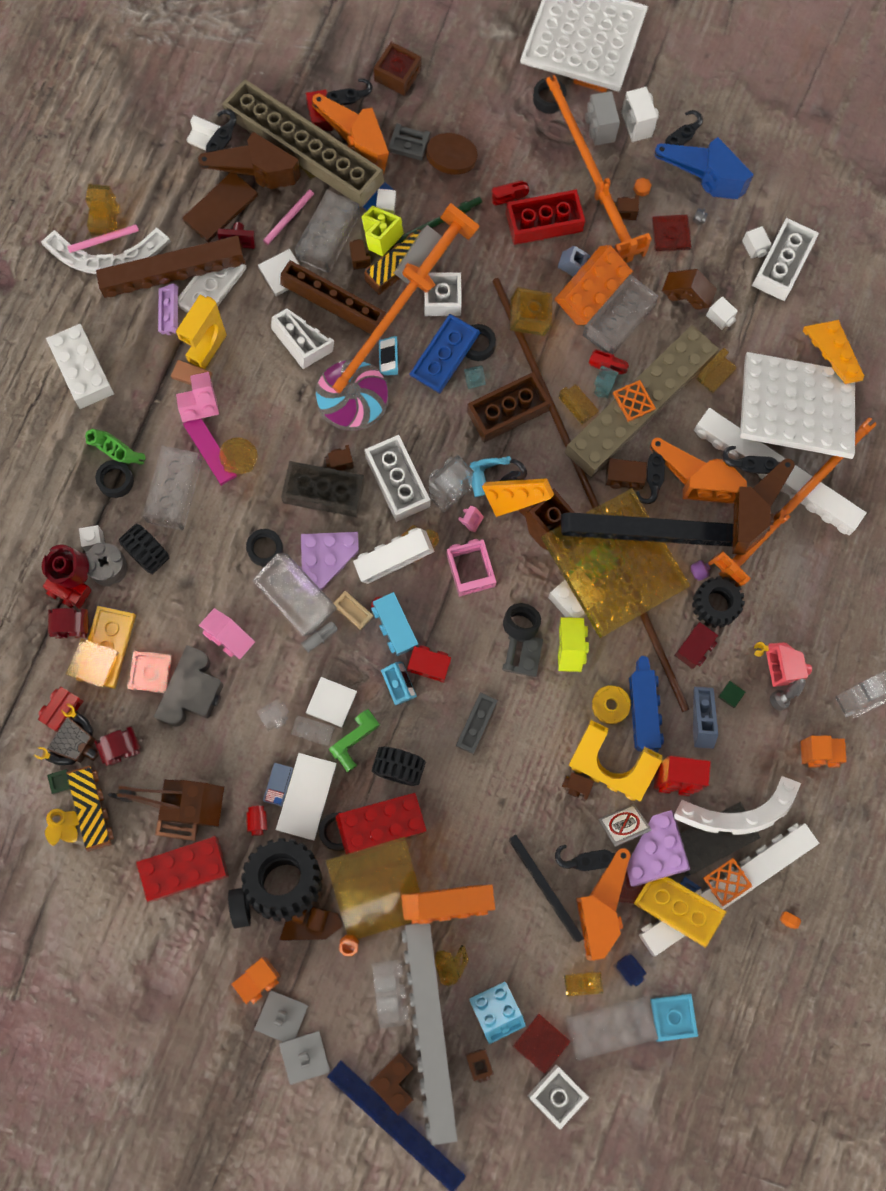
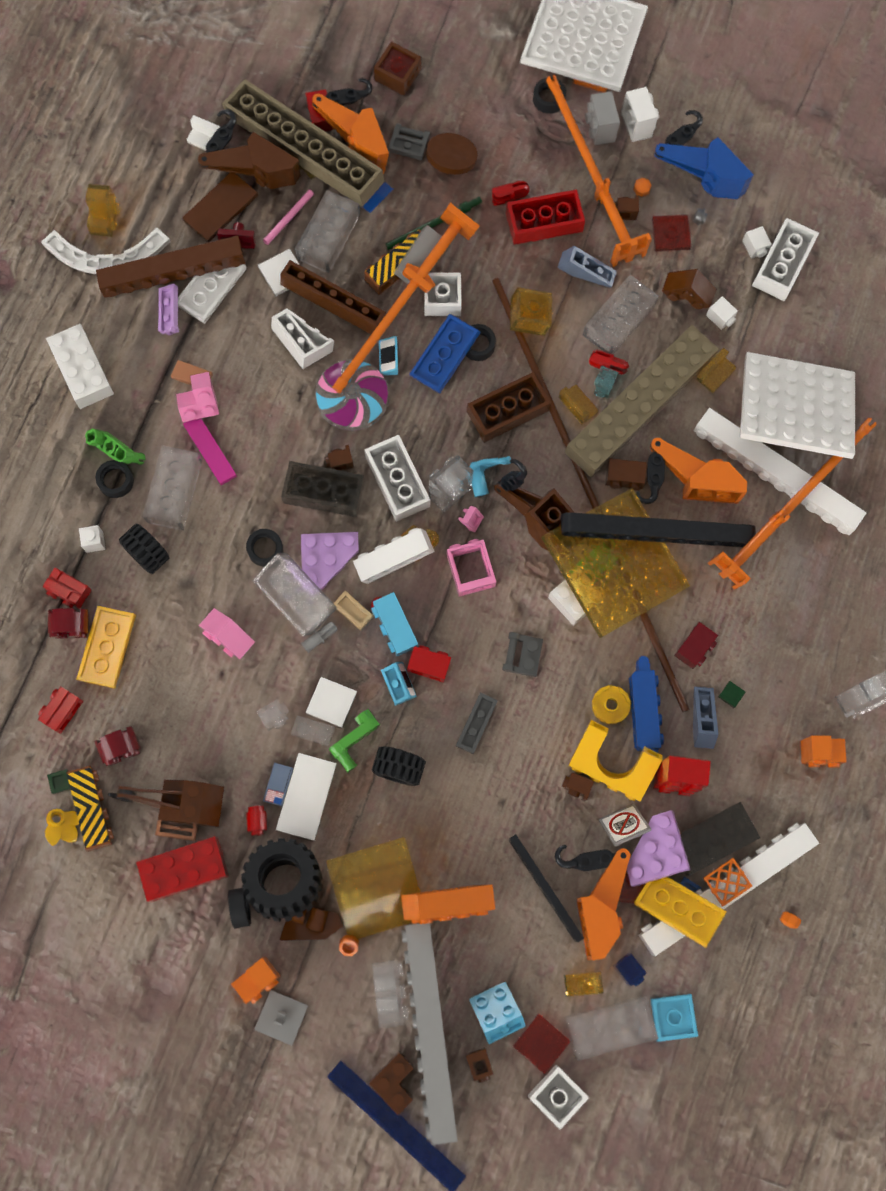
torso [34,704,99,766] -> none
dark red brick [42,544,89,588] -> none
clear yellow tile [66,638,119,688] -> none
bright pink bar [67,224,139,253] -> none
flat silver brick [86,543,127,586] -> none
clear red tile [127,651,173,694] -> none
brick [154,645,223,727] -> none
yellow arch [176,295,227,369] -> none
clear yellow tile [219,437,258,474] -> none
light grey piece [279,1031,330,1085] -> none
black tyre [319,812,344,851] -> none
red brick [335,793,427,856] -> none
reddish brown brick [349,239,371,270] -> none
neon yellow brick [362,206,404,256] -> none
white brick [376,189,396,214] -> none
clear yellow bracket [434,945,469,986] -> none
clear light blue plate [464,365,486,389] -> none
light orange wing [482,478,554,517] -> none
black tyre [503,603,541,641] -> none
orange brick [554,245,633,325] -> none
neon yellow brick [558,617,589,672] -> none
orange window [612,380,656,422] -> none
white plate [674,776,801,835] -> none
medium lavender piece [690,560,711,581] -> none
black tyre [692,576,745,628] -> none
reddish brown slope [722,446,795,555] -> none
coral torso [754,642,812,711] -> none
light orange wing [803,320,864,384] -> none

